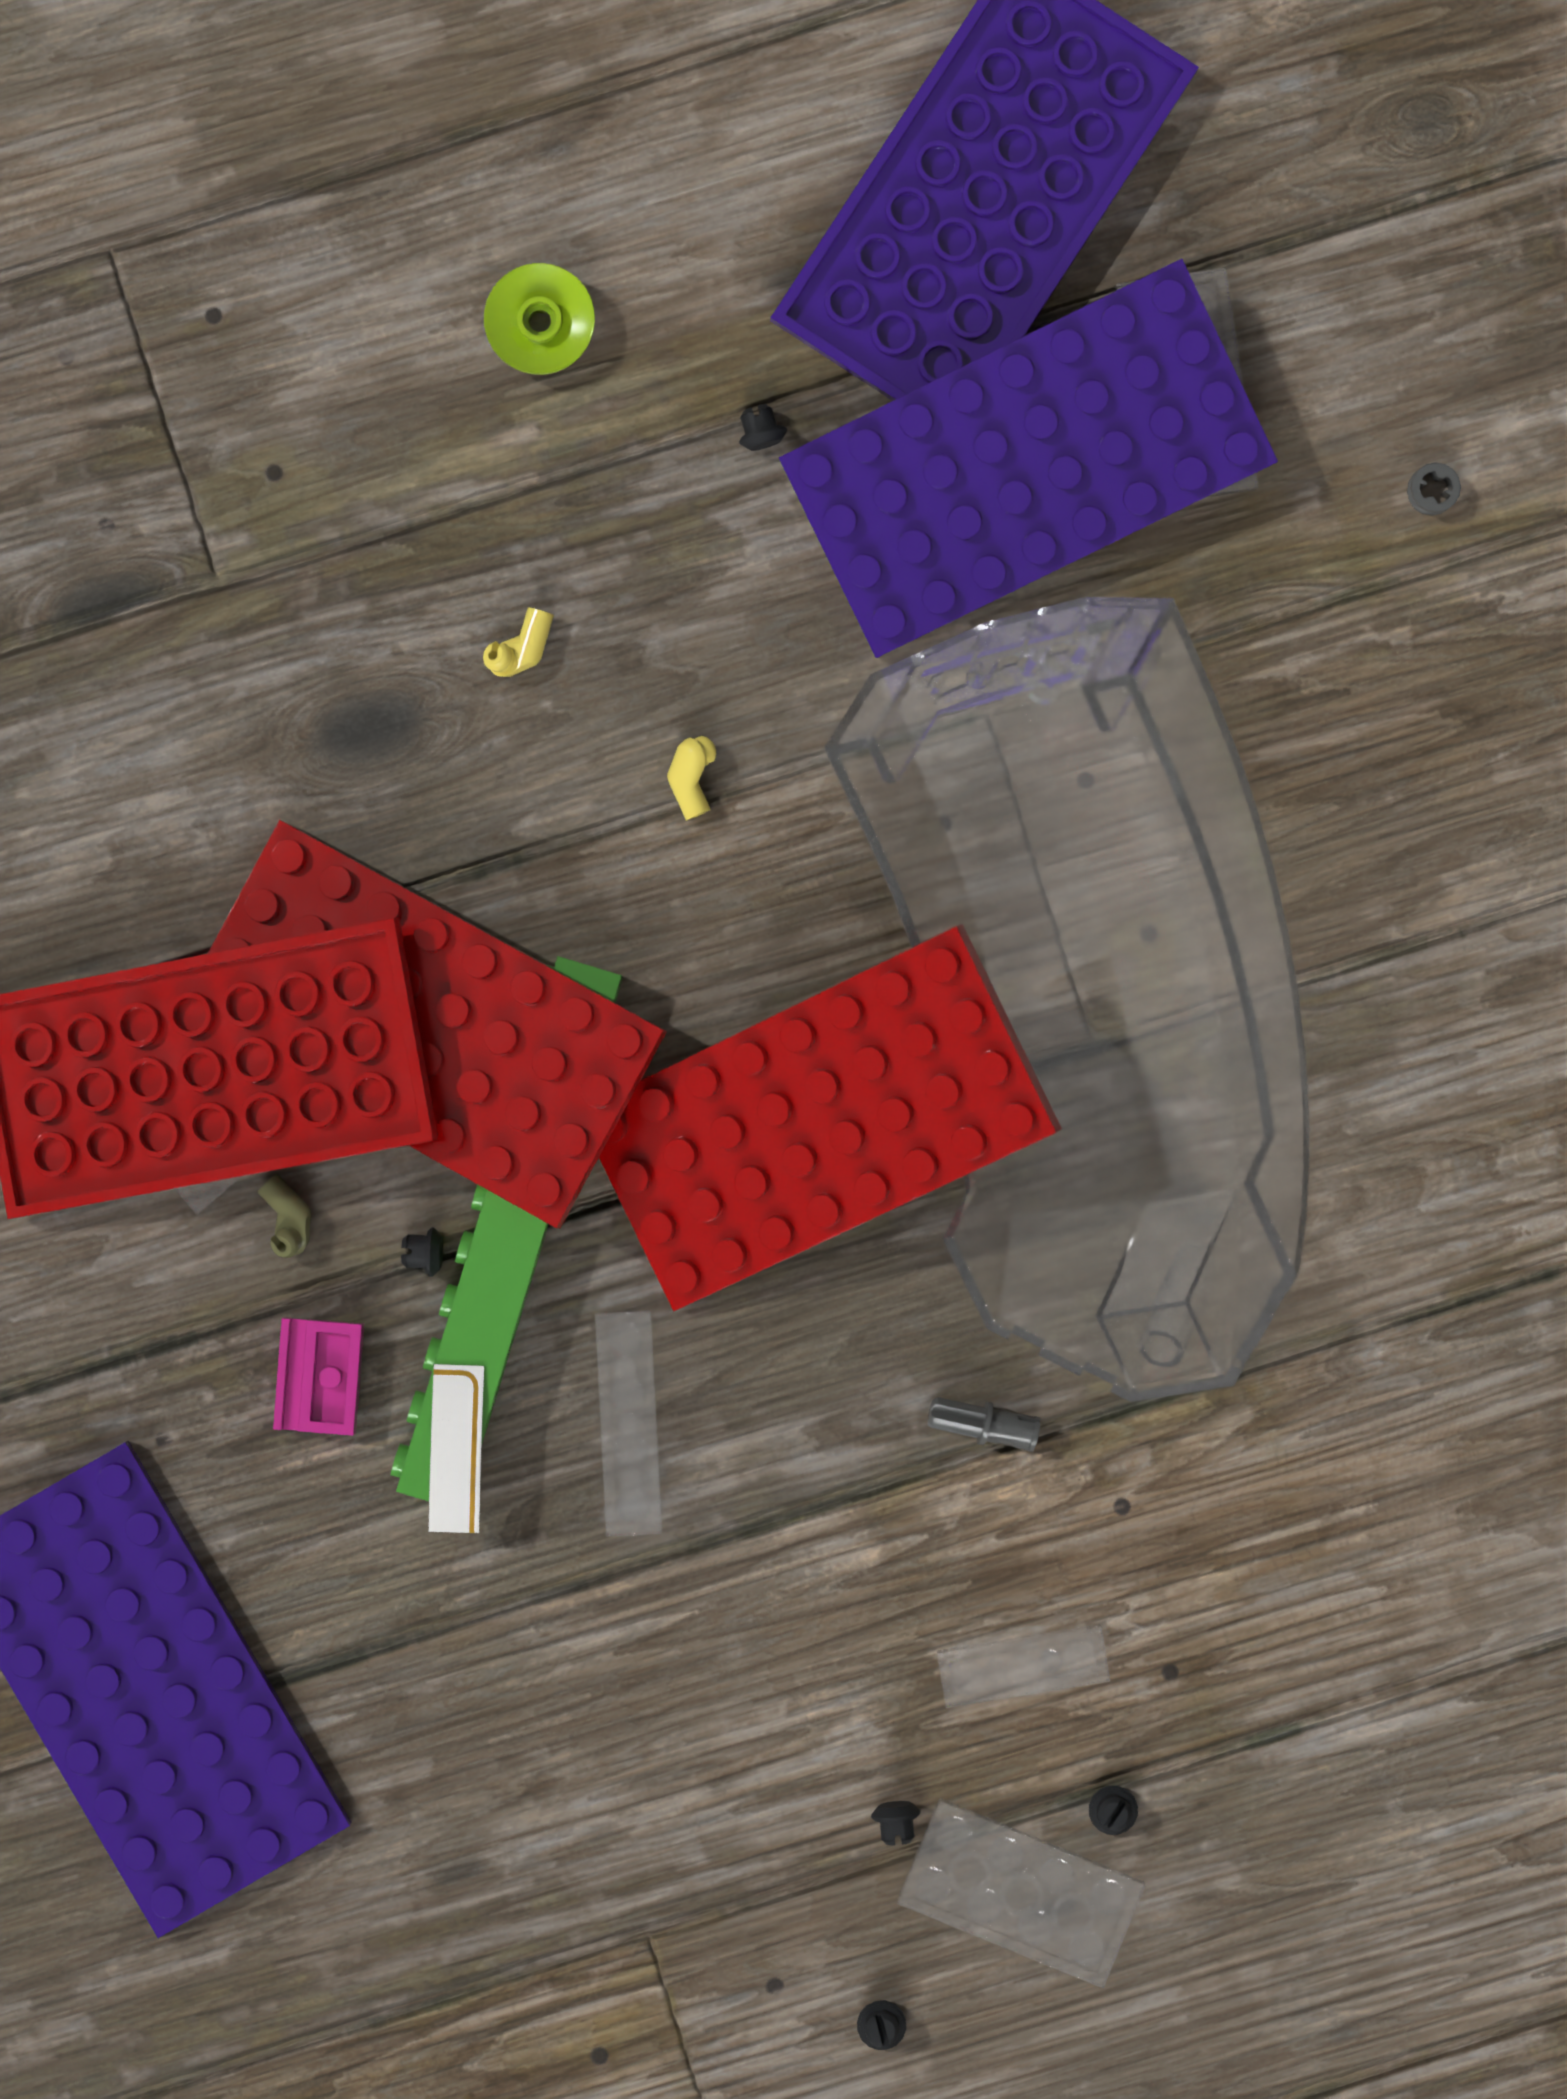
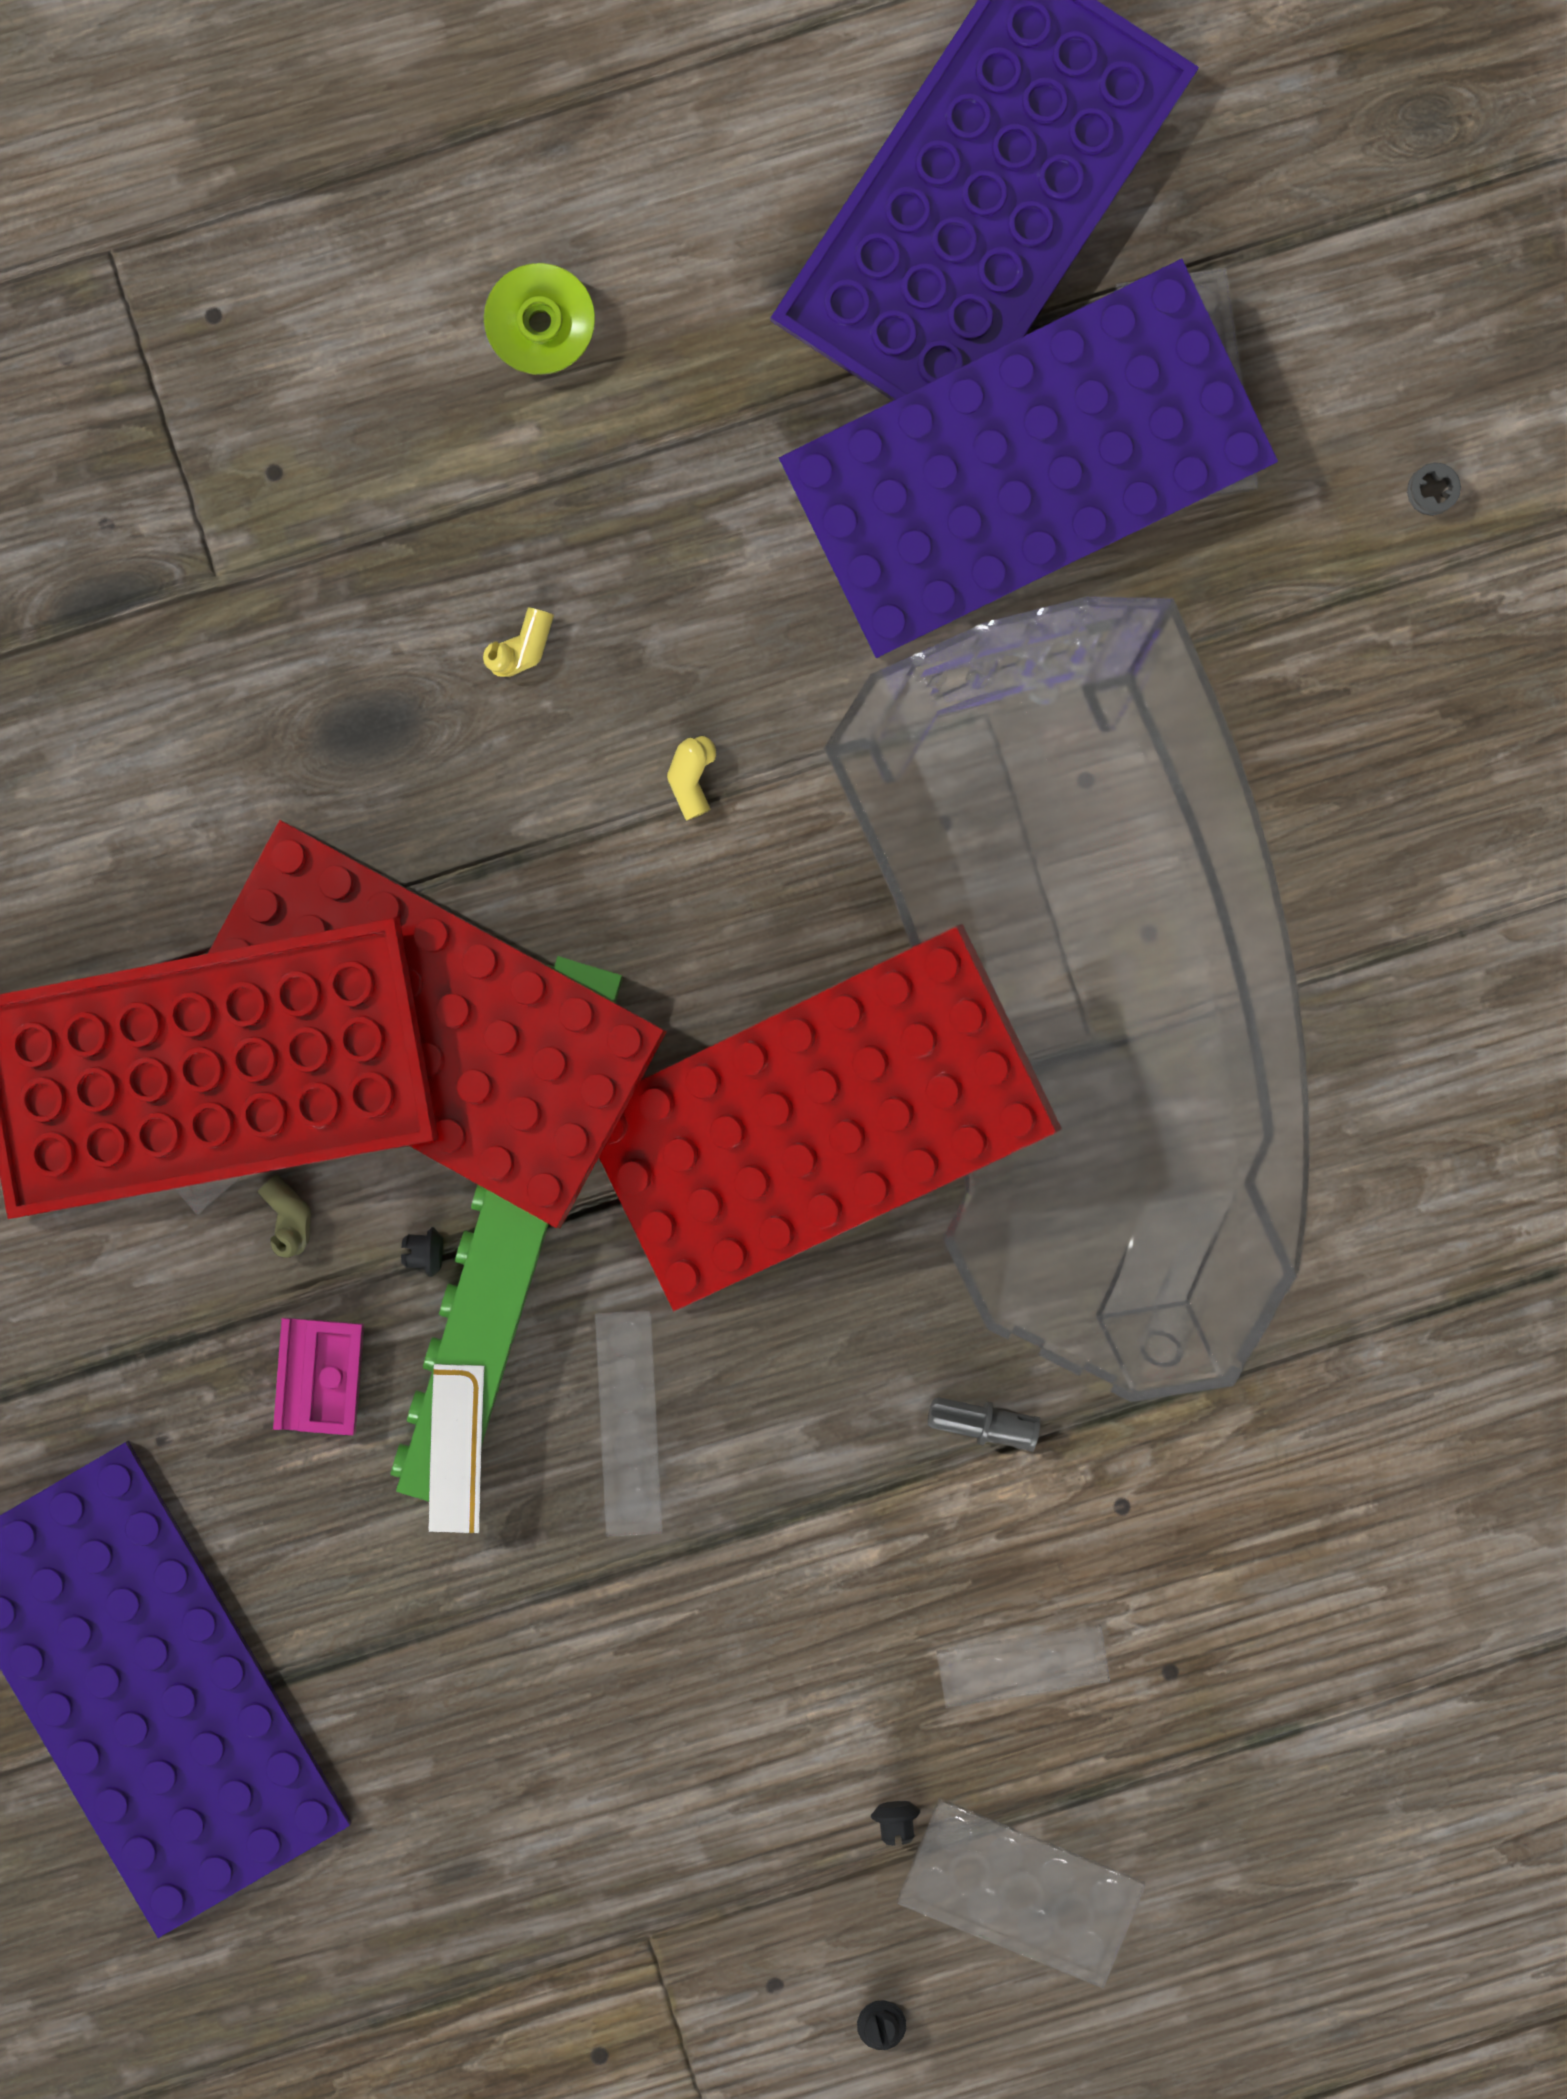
black piece [739,404,787,451] -> none
black piece [1089,1785,1138,1835] -> none

